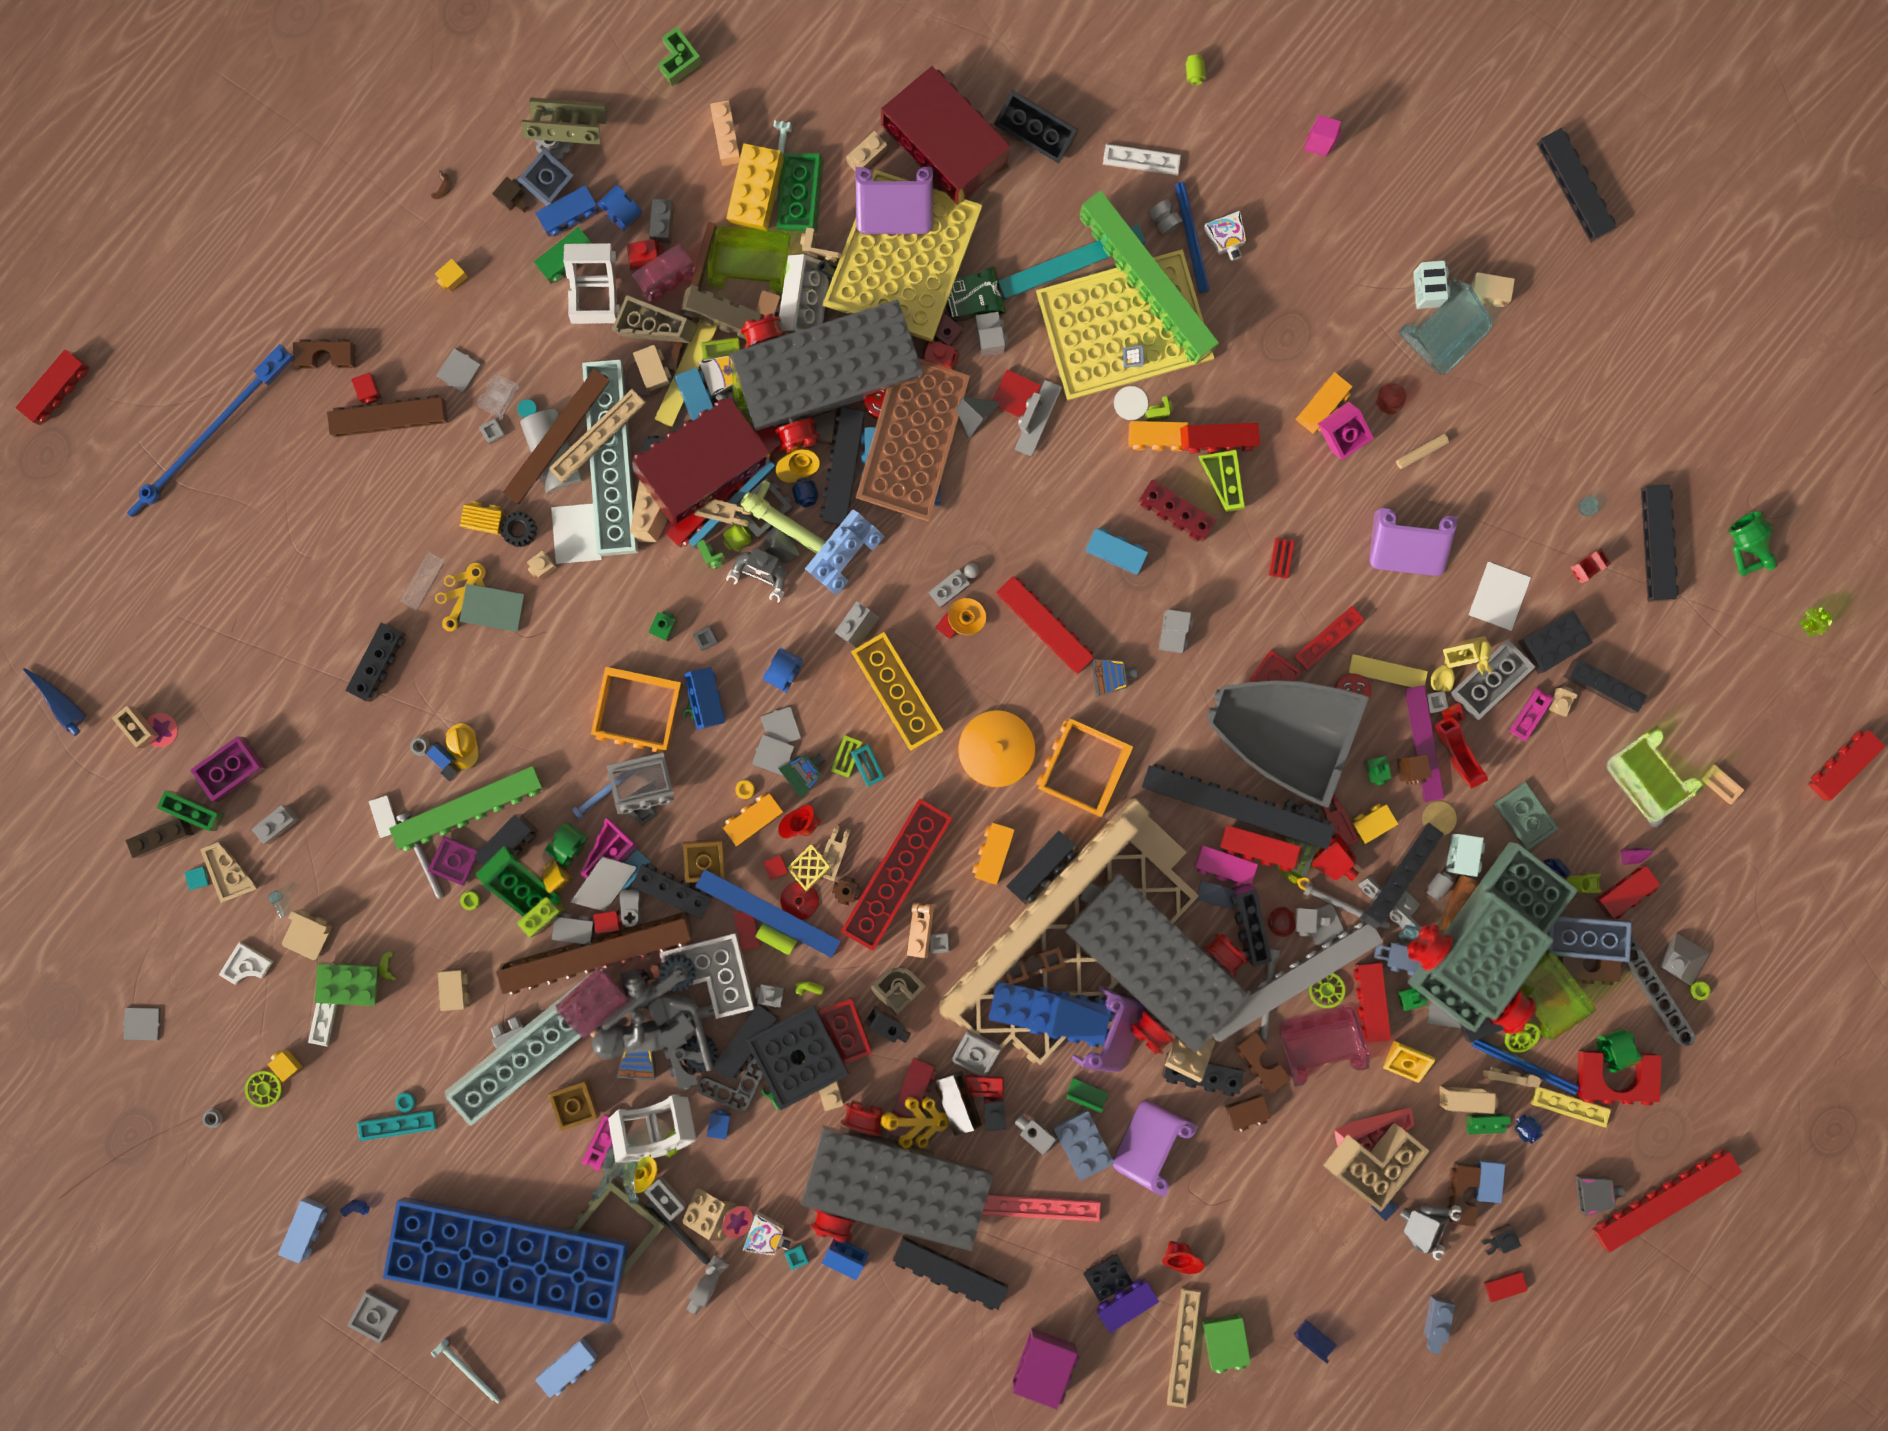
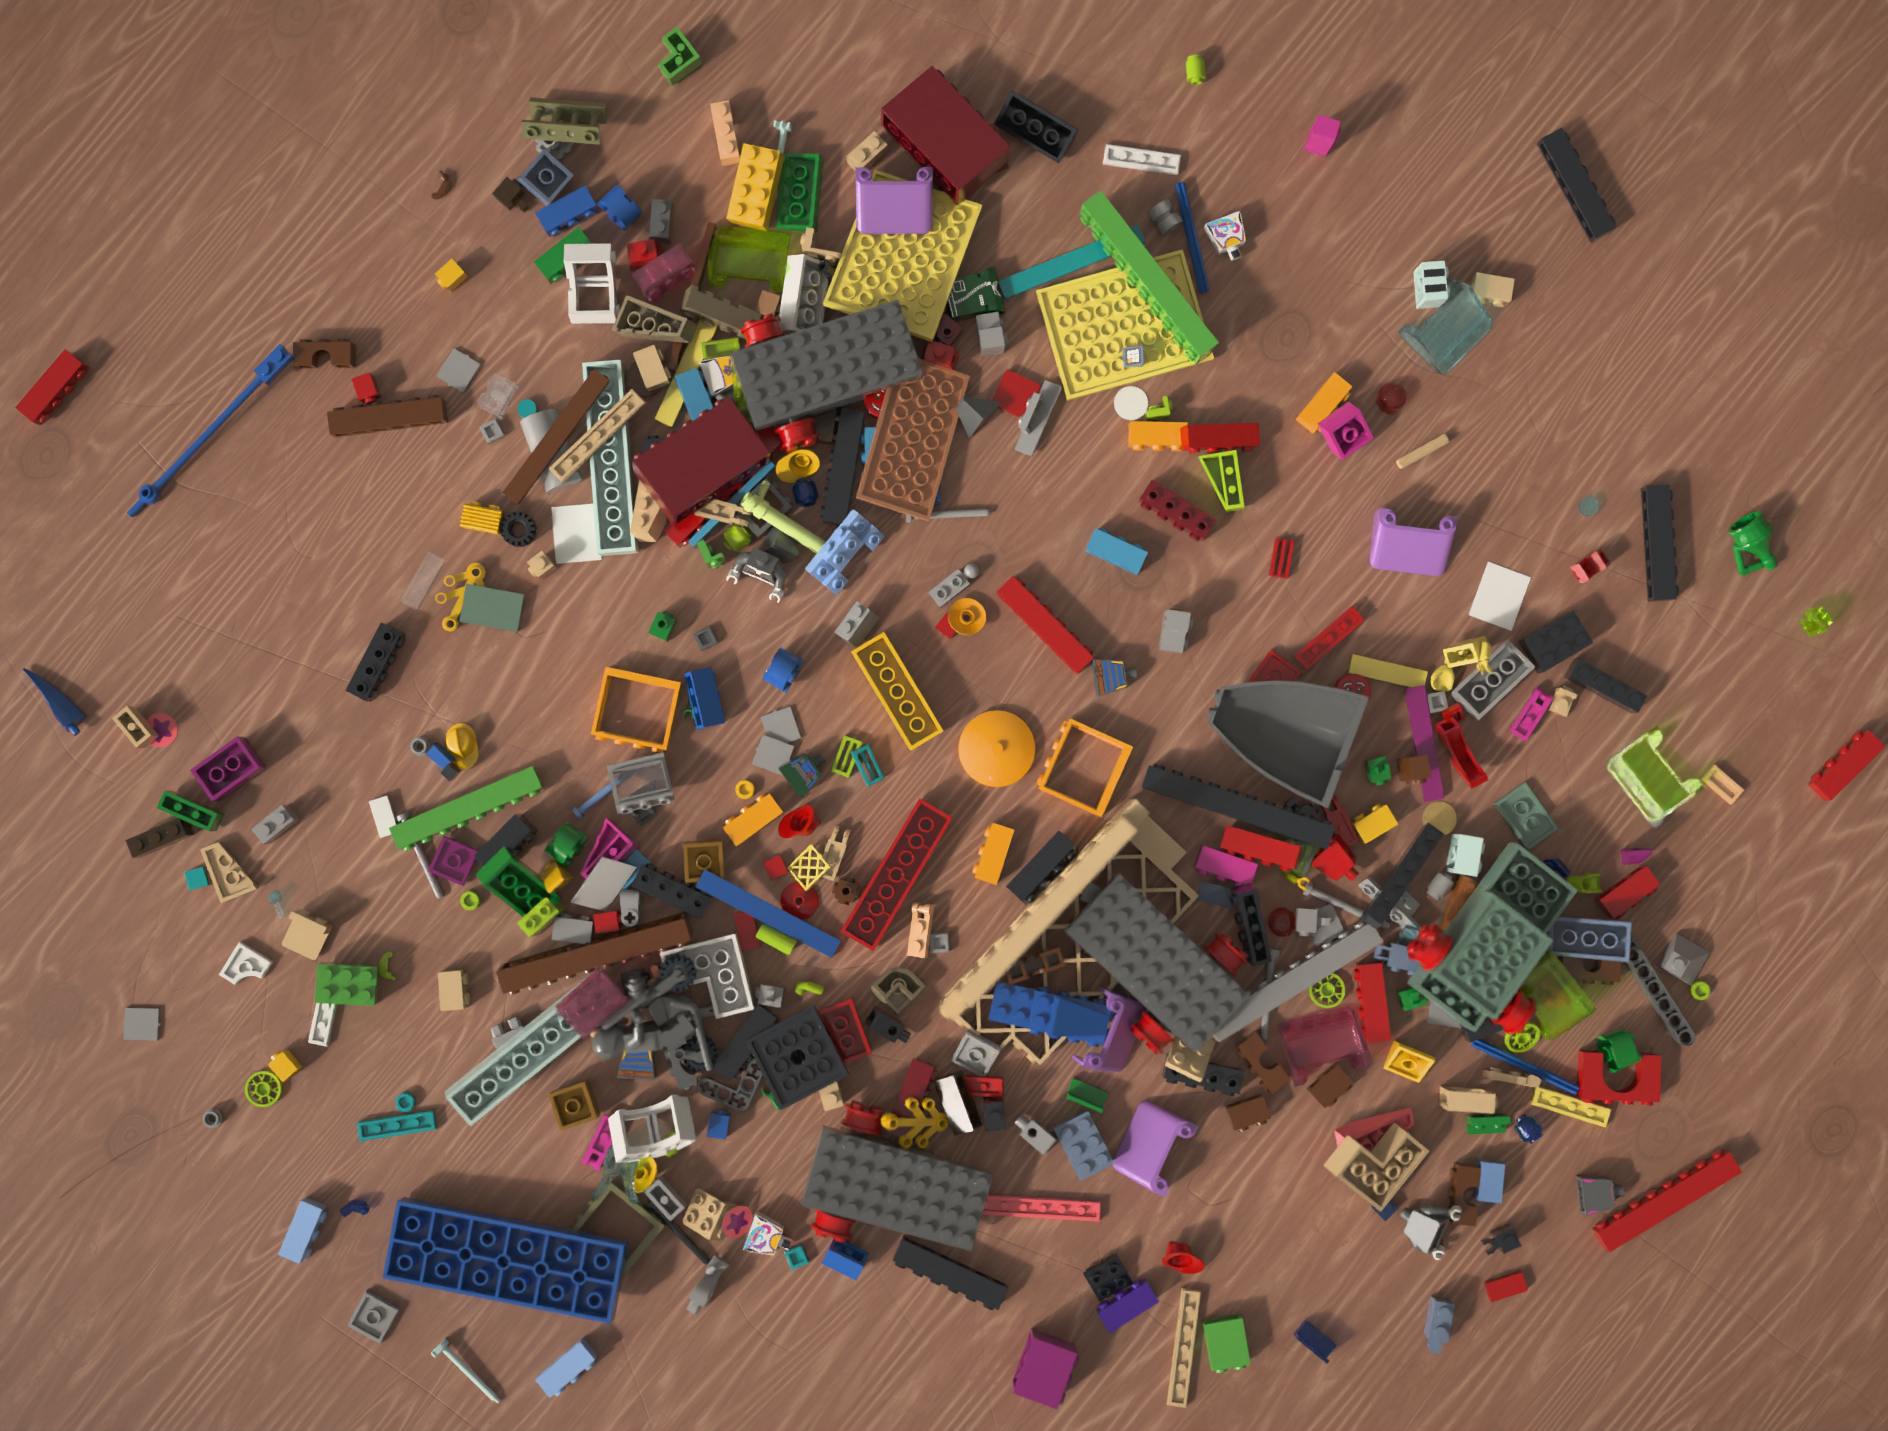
none -> light grey bar [906,508,990,523]
none -> reddish brown brick [1306,1063,1353,1108]

